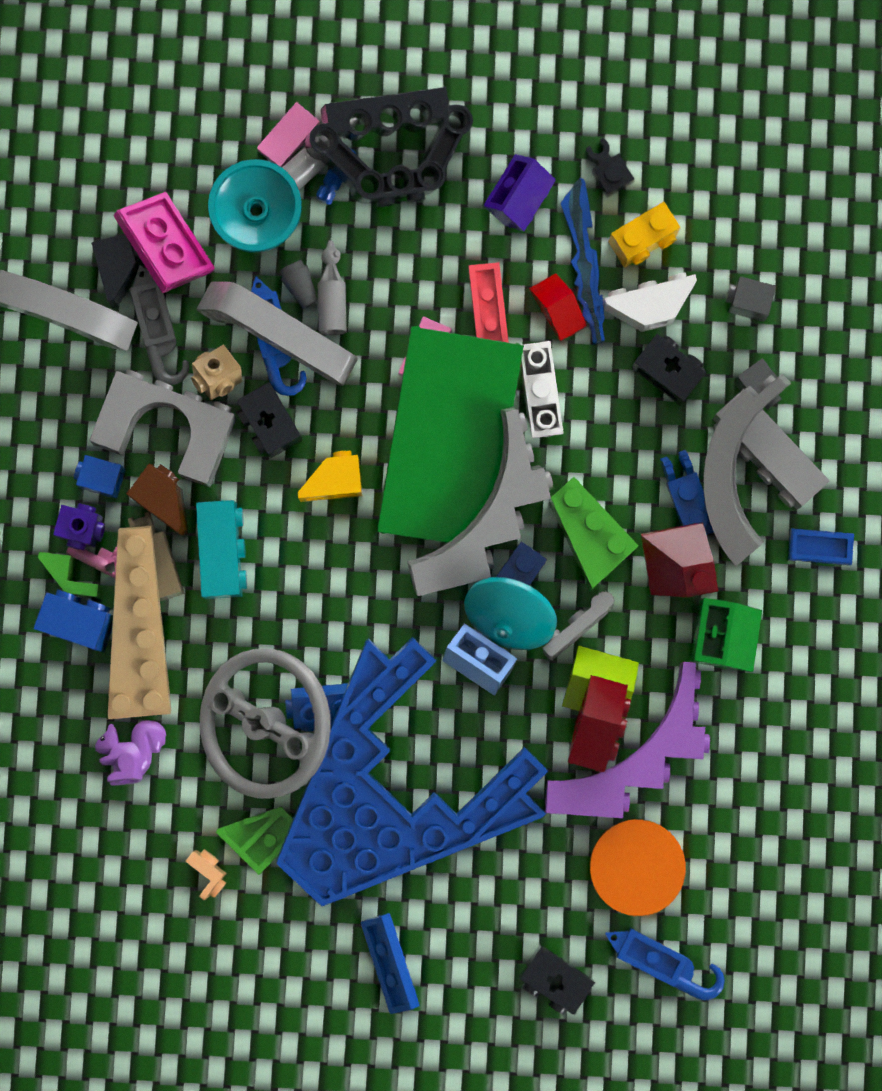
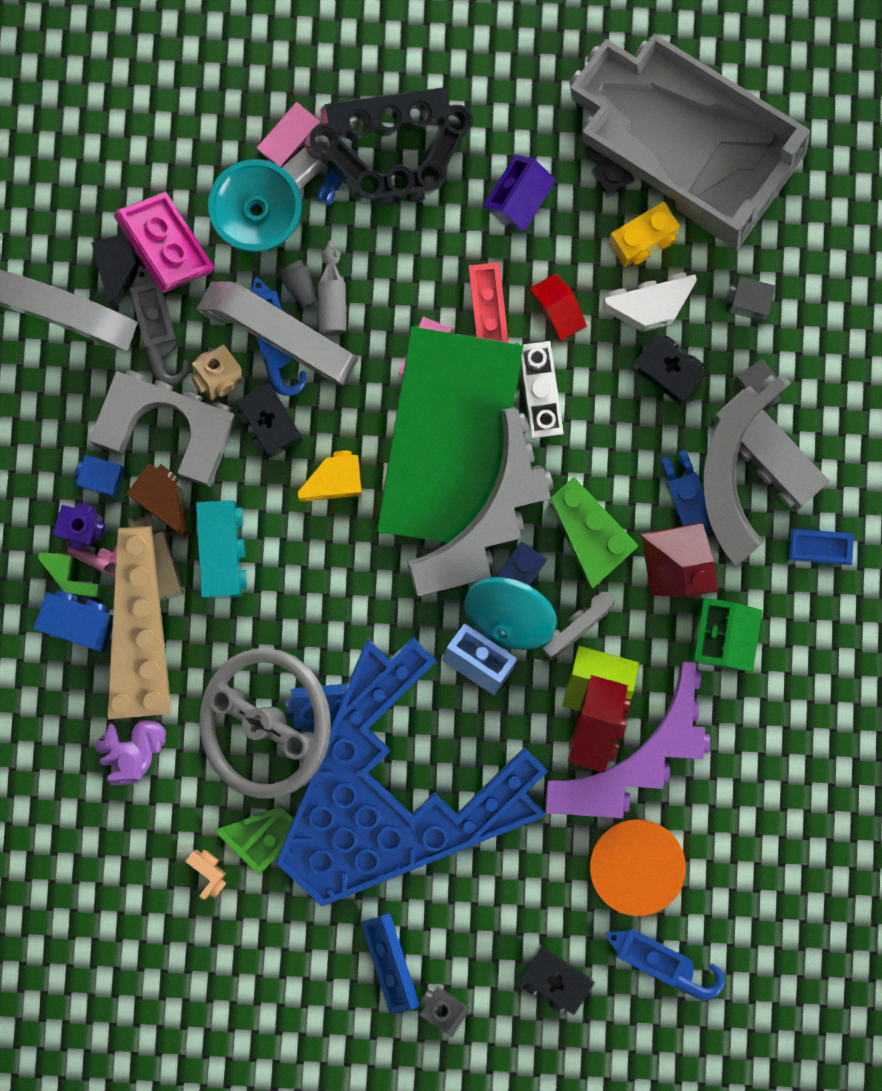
blue sword [560,178,605,344] -> none
none -> dark grey brick [419,985,470,1038]
none -> light grey panel [569,33,810,250]

